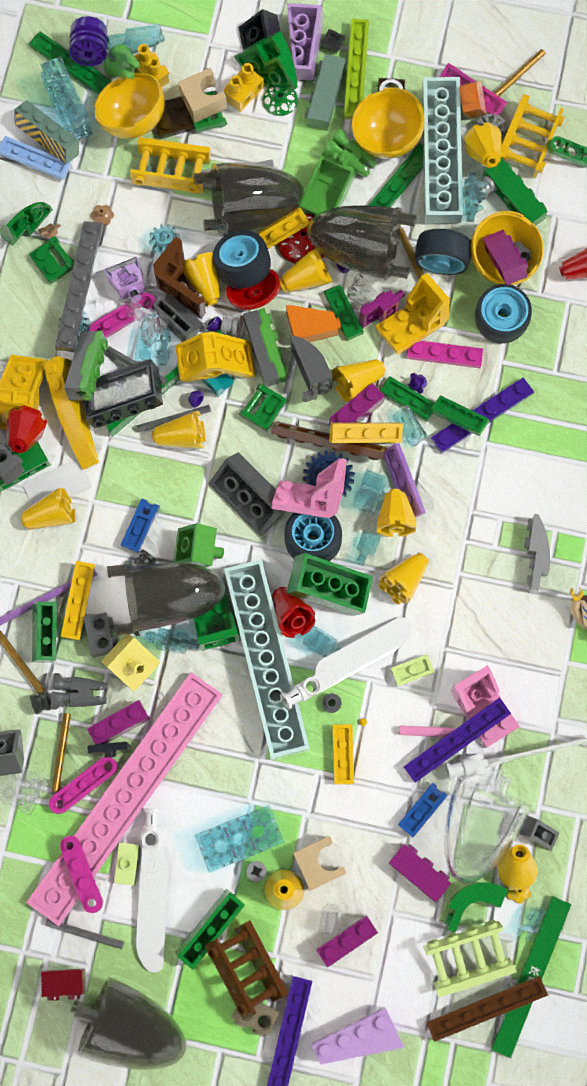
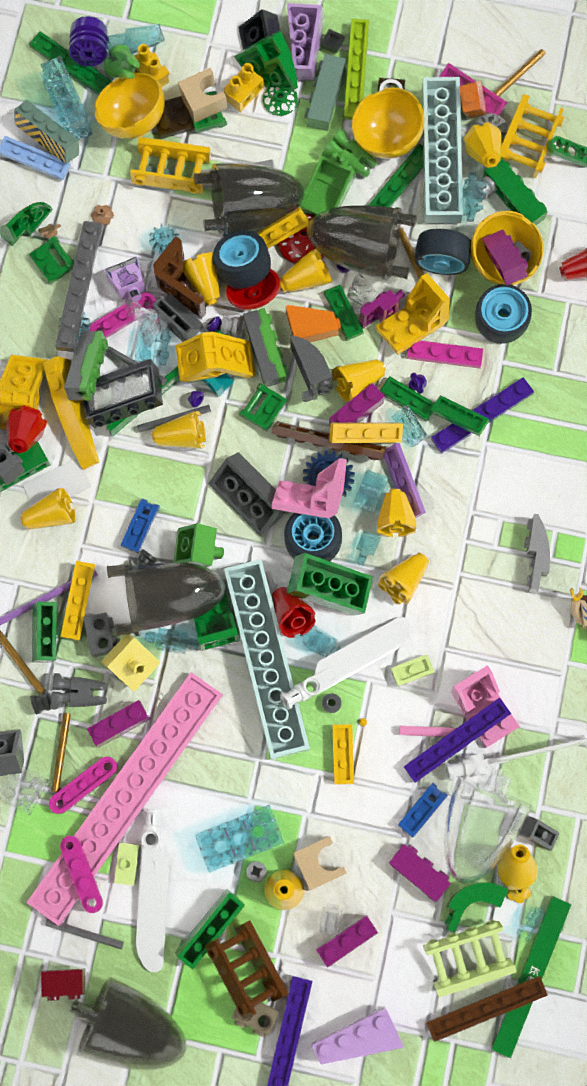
black plate [87,741,132,758] -> none

